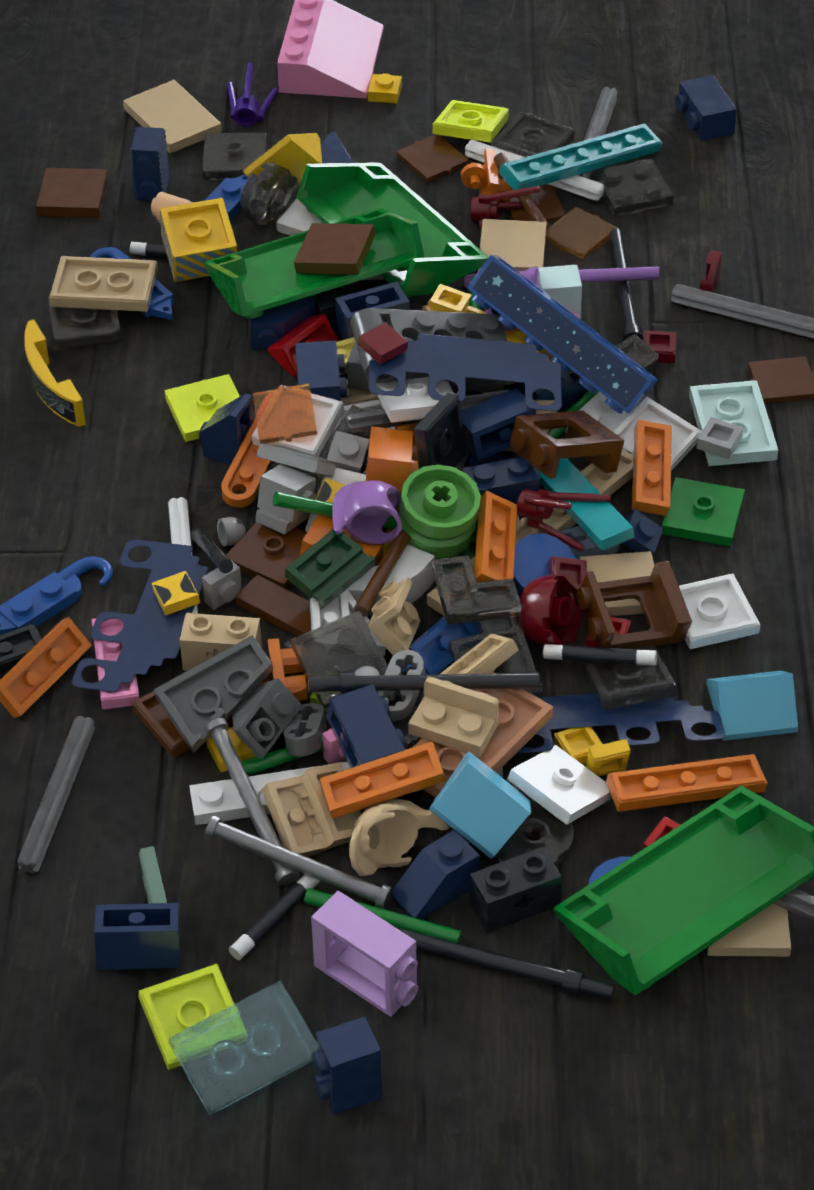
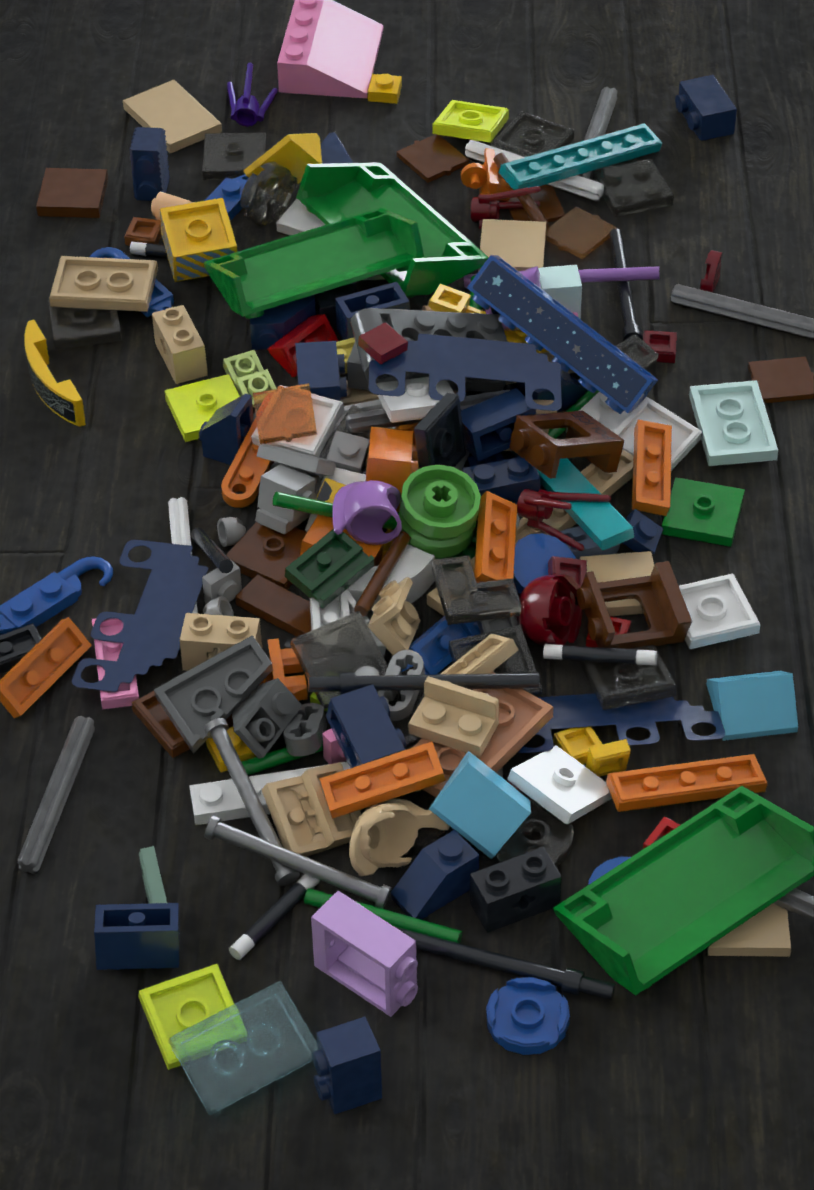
yellow tile [152,571,200,615] -> none
reddish brown tile [294,223,376,274] -> none
light grey plate [697,417,744,459] -> none
none -> dark orange tile [124,217,162,246]
none -> tan brick [152,305,208,384]
none -> light grey hinge [203,596,234,616]
none -> yellowish green slope [223,350,277,407]
none -> blue tile [486,977,570,1055]

